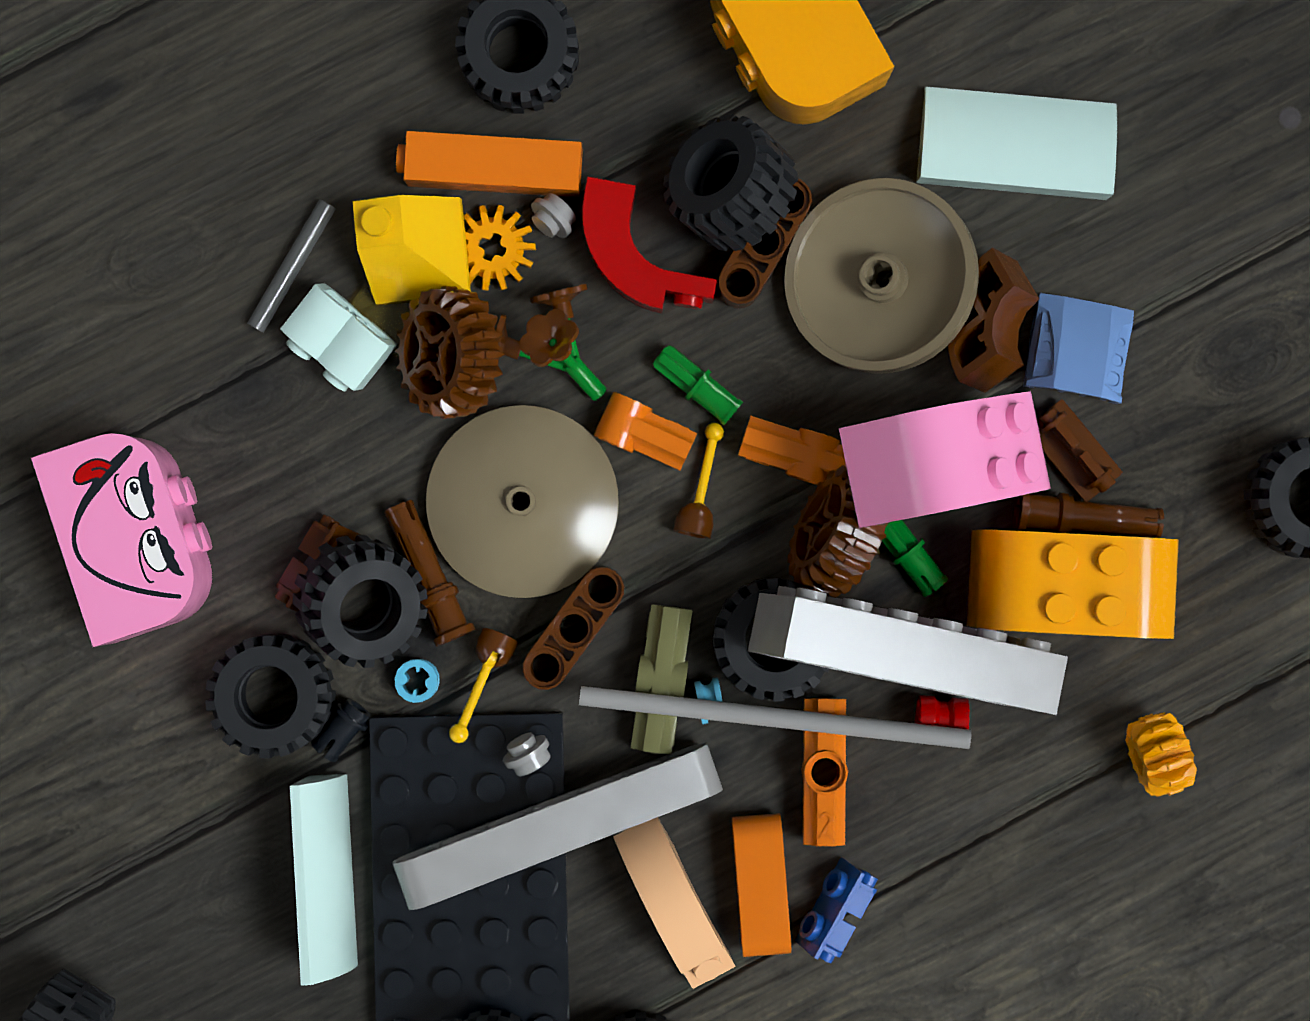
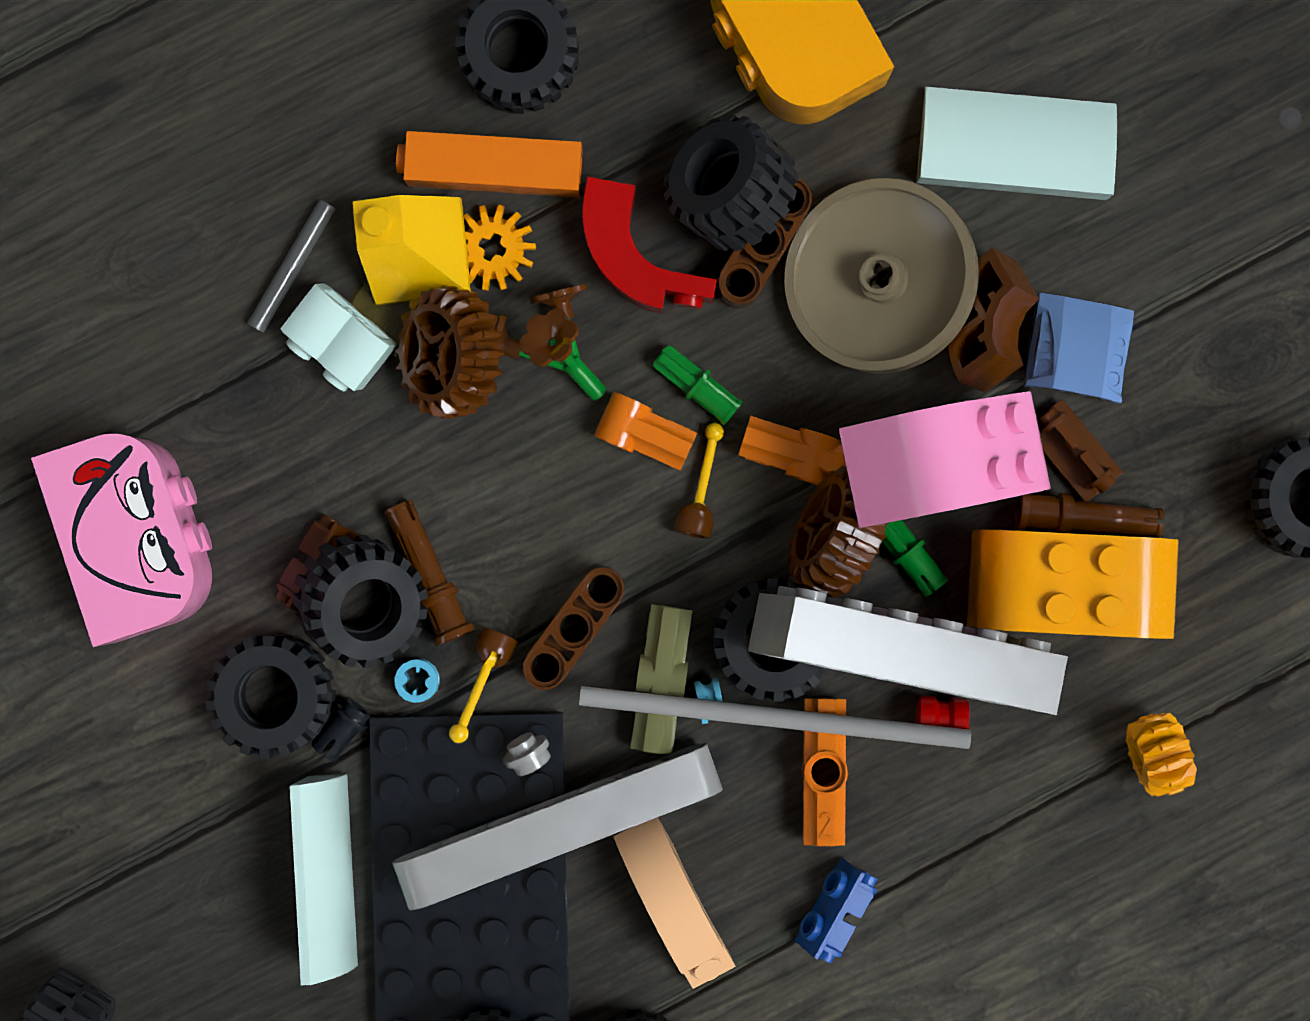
dark tan dish [426,405,619,598] -> none
light grey plate [531,193,576,238] -> none
orange beam [732,813,791,957] -> none

